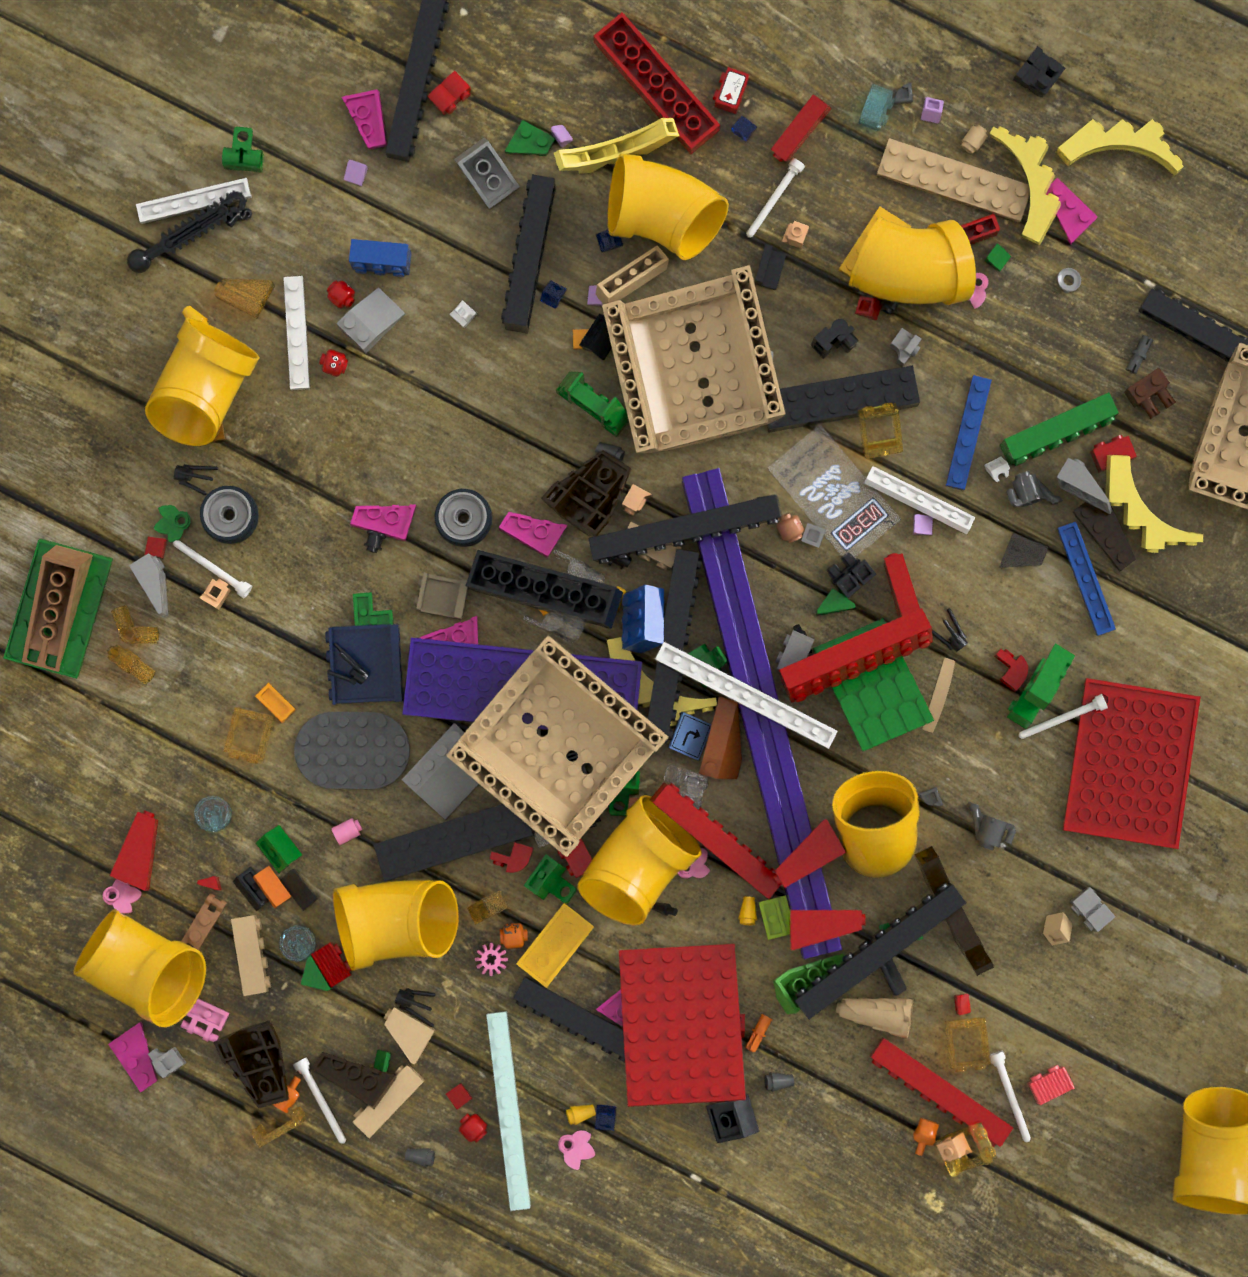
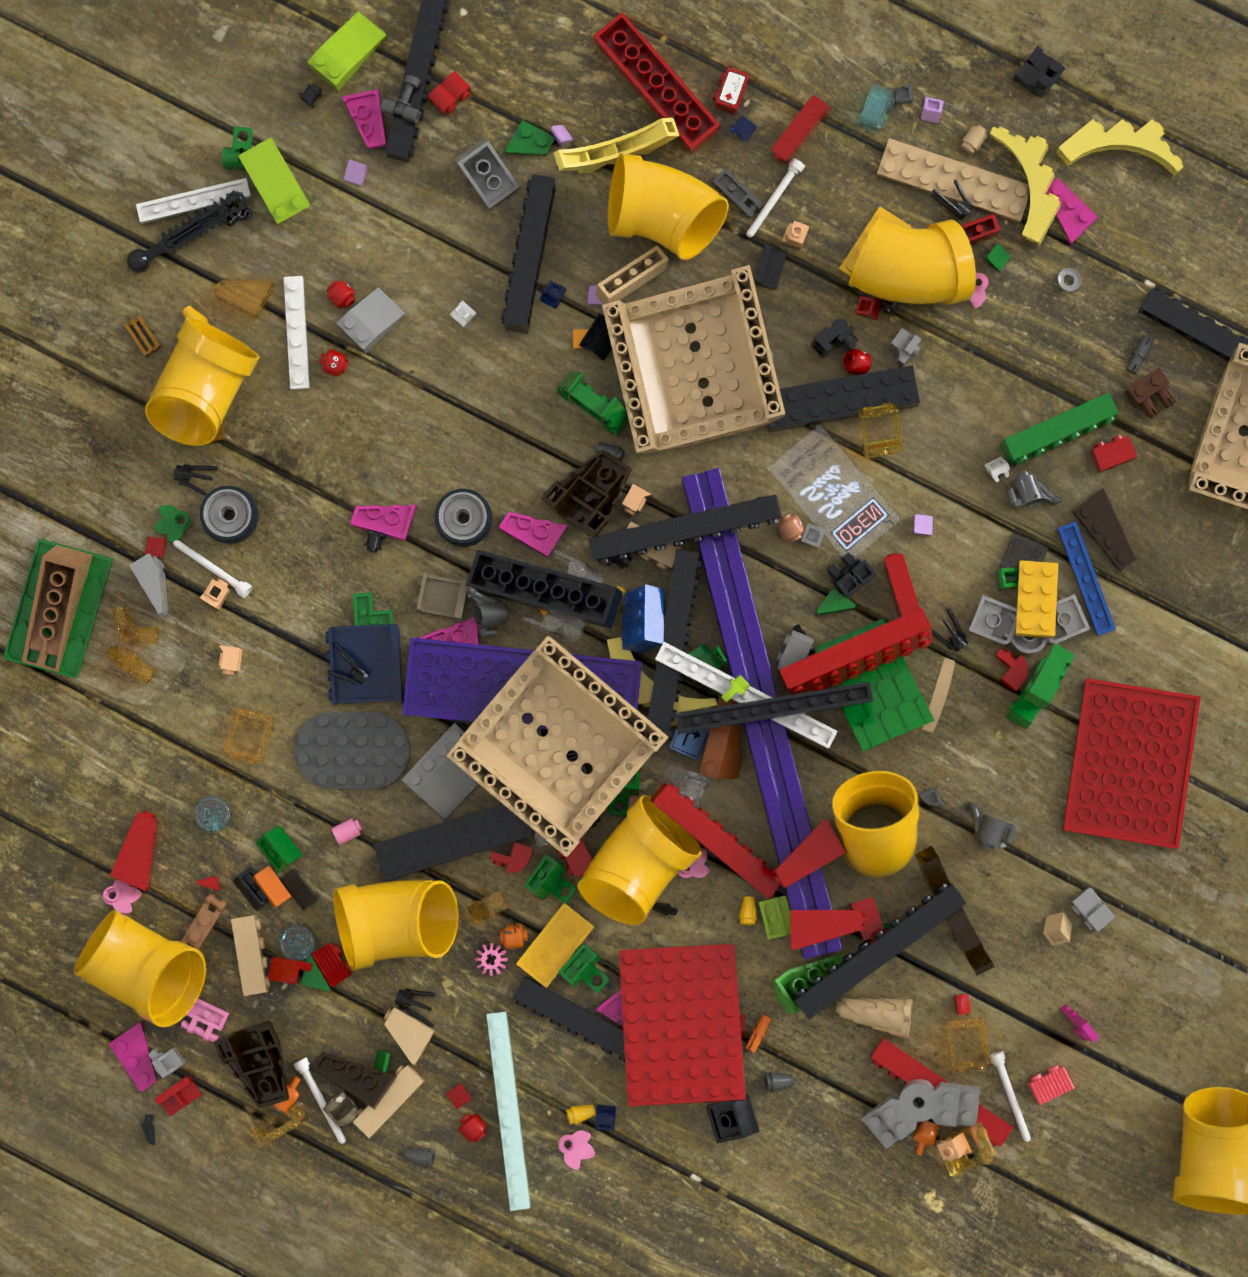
light orange tile [255,683,296,723] -> none
blue brick [349,239,411,277] -> none
clear blue slope [596,229,623,253] -> none
white plate [864,466,975,534] -> none
black slope [880,959,907,996] -> none
blue plate [946,375,992,490] -> none
white piece [1018,694,1108,739] -> none
light grey slope [1057,458,1112,514] -> none
light yellow arch [1105,455,1203,553] -> none
none -> pearl gold tile [124,315,161,357]
none -> black bar [140,1114,155,1145]
none -> red panel [154,1075,202,1116]
none -> light nougat window [219,645,243,675]
none -> lime slope [238,137,310,224]
none -> red panel [268,957,312,985]
none -> black brick [298,84,322,109]
none -> lime slope [308,11,387,92]
none -> dark tan helmet [323,1090,358,1126]
none -> dark grey bar [380,75,421,123]
none -> dark grey piece [467,586,510,638]
none -> green piece [558,943,610,993]
none -> black brick [675,682,873,735]
none -> dark grey plate [712,168,763,219]
none -> lime piece [721,675,750,702]
none -> red head [843,349,872,375]
none -> red panel [849,897,885,941]
none -> light grey plate [862,1079,980,1149]
none -> black plant [931,180,971,220]
none -> light grey plate [968,594,1090,655]
none -> green slope [995,568,1019,591]
none -> yellow plate [1015,561,1058,638]
none -> dark pink wing [1060,1004,1100,1043]

